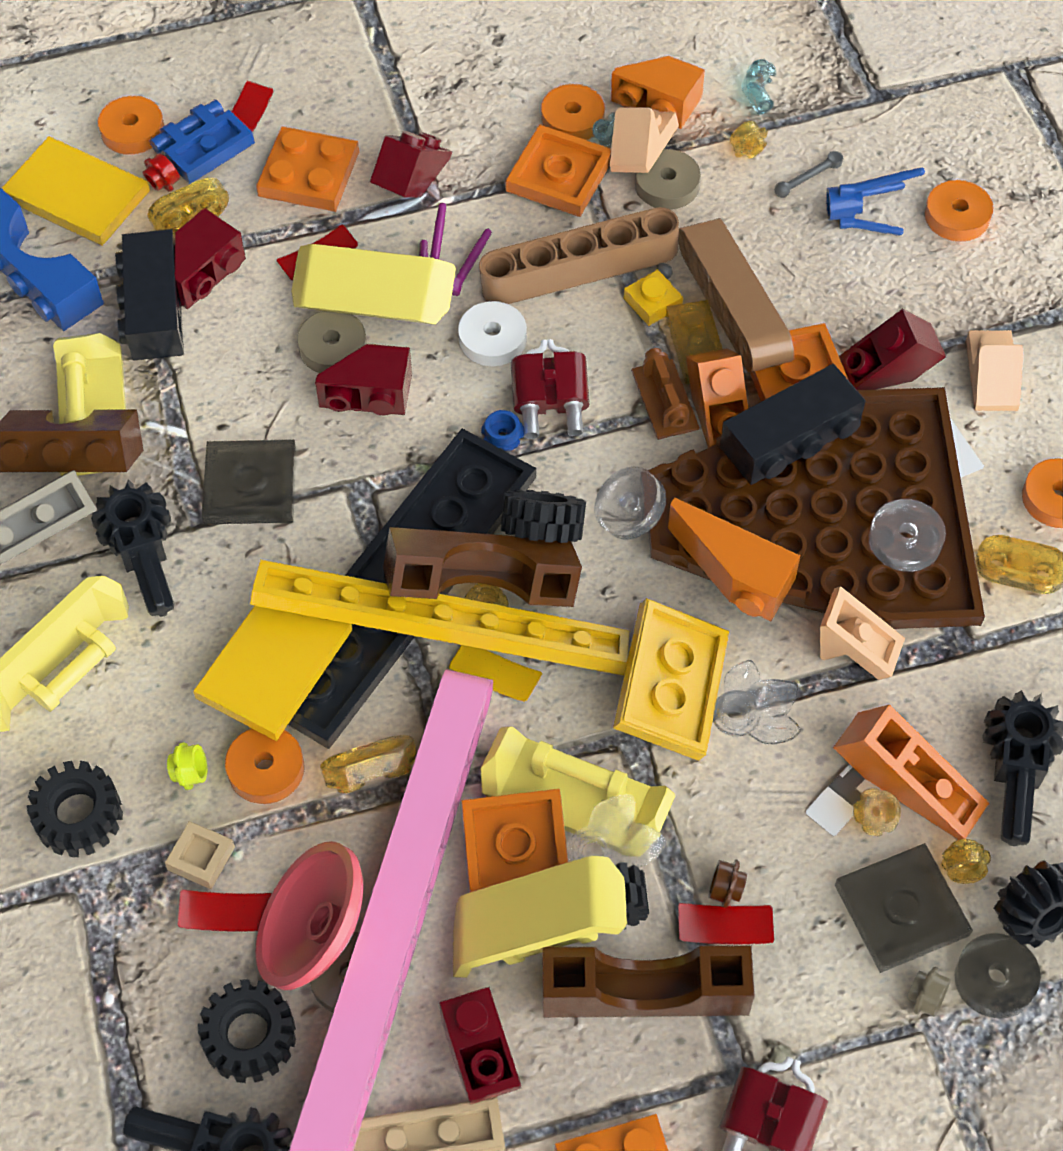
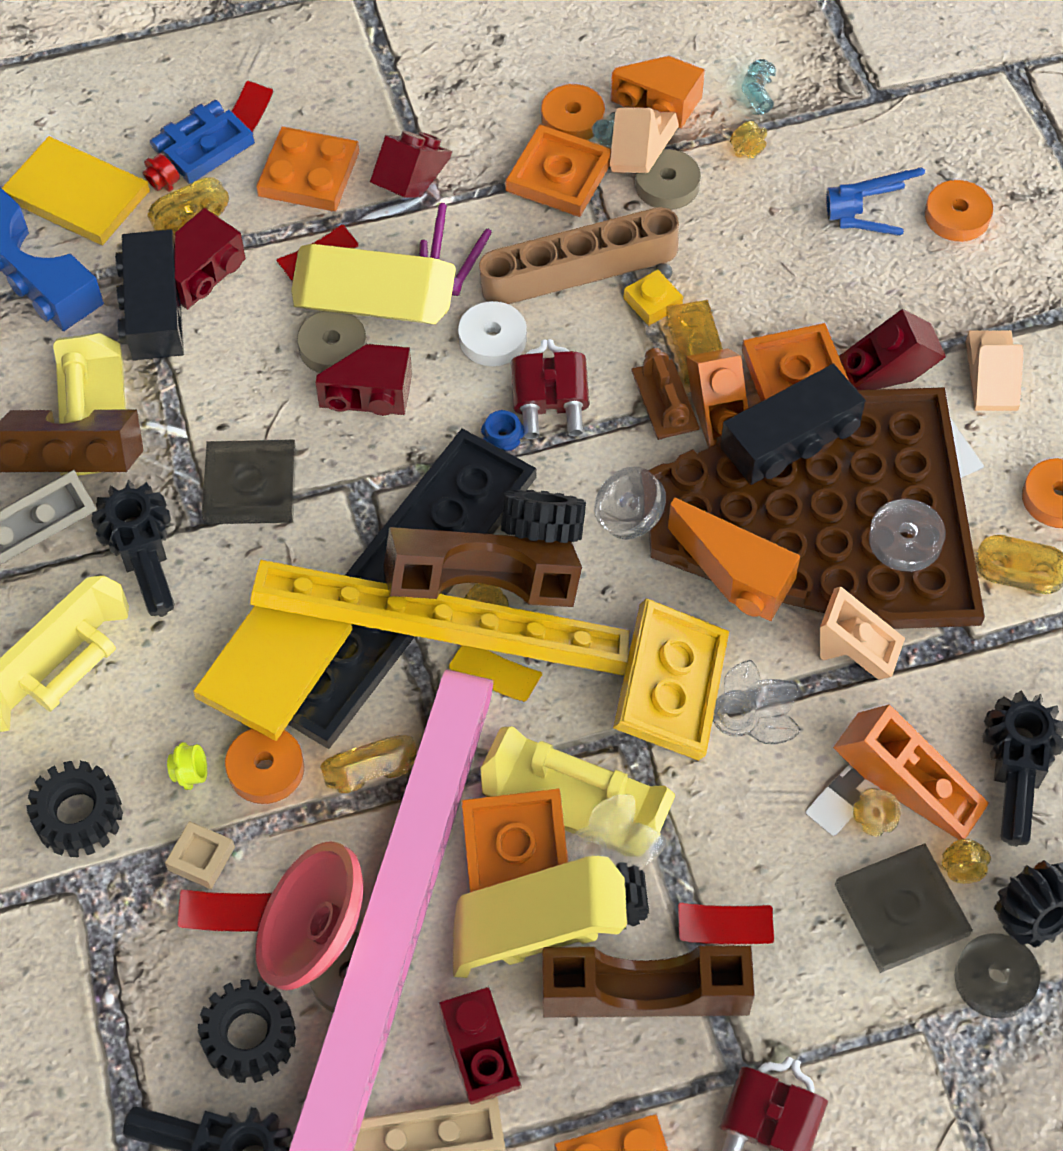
orange piece [98,96,164,155] -> none
medium nougat beam [679,218,794,373] -> none
reddish brown plate [708,859,747,908] -> none
dark grey hinge [774,151,843,198] -> none
dark tan plate [907,967,951,1017] -> none

